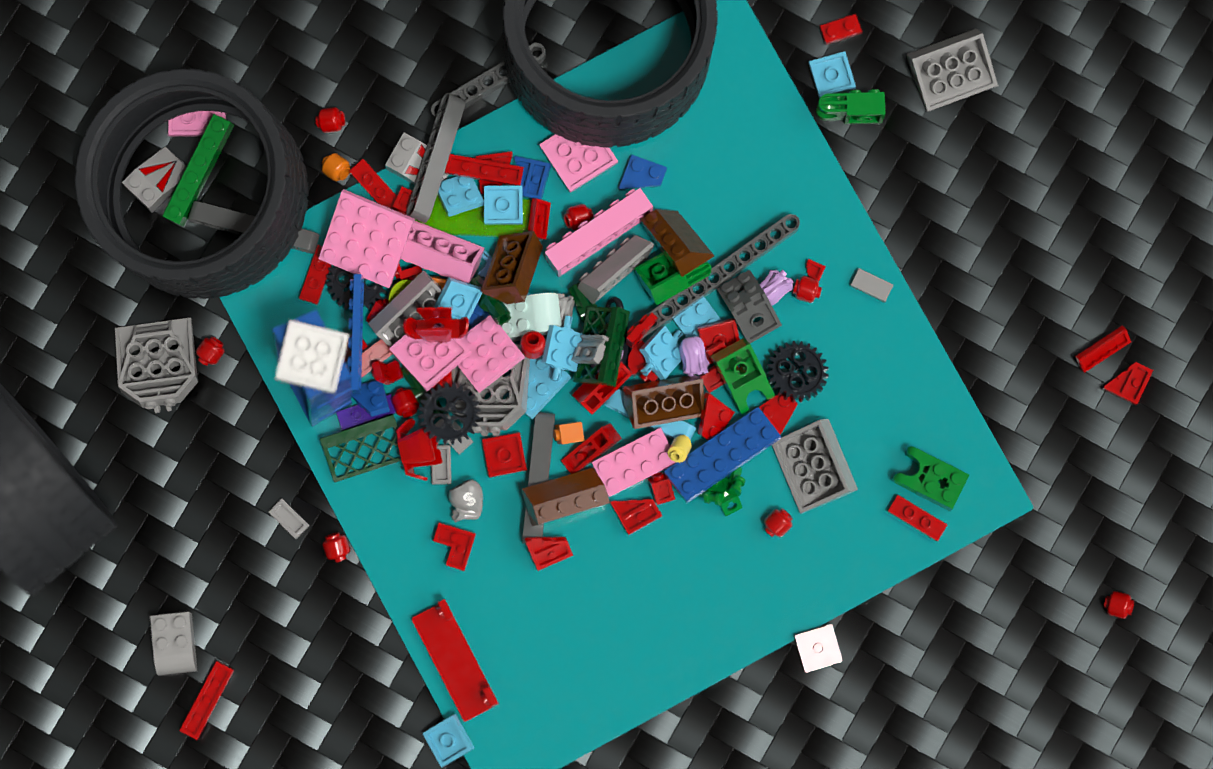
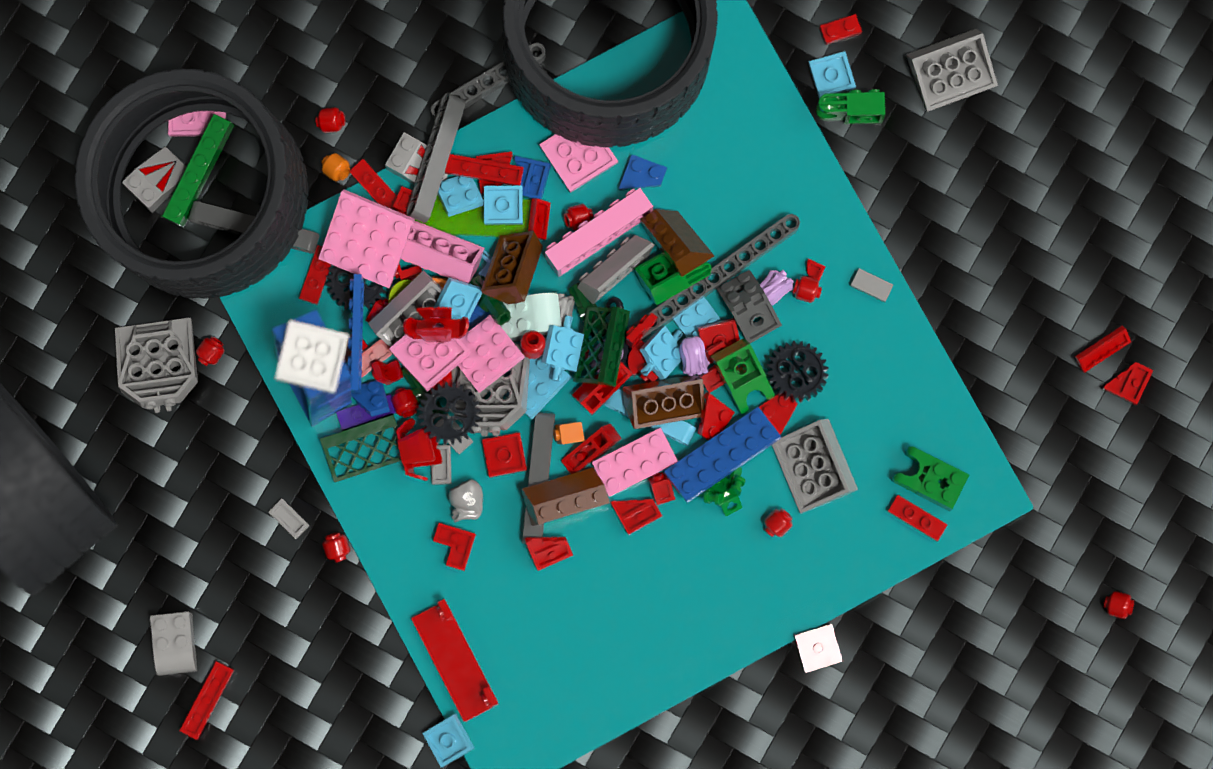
light grey plate [571,335,609,364] -> none
light yellow brick [668,435,692,463] -> none

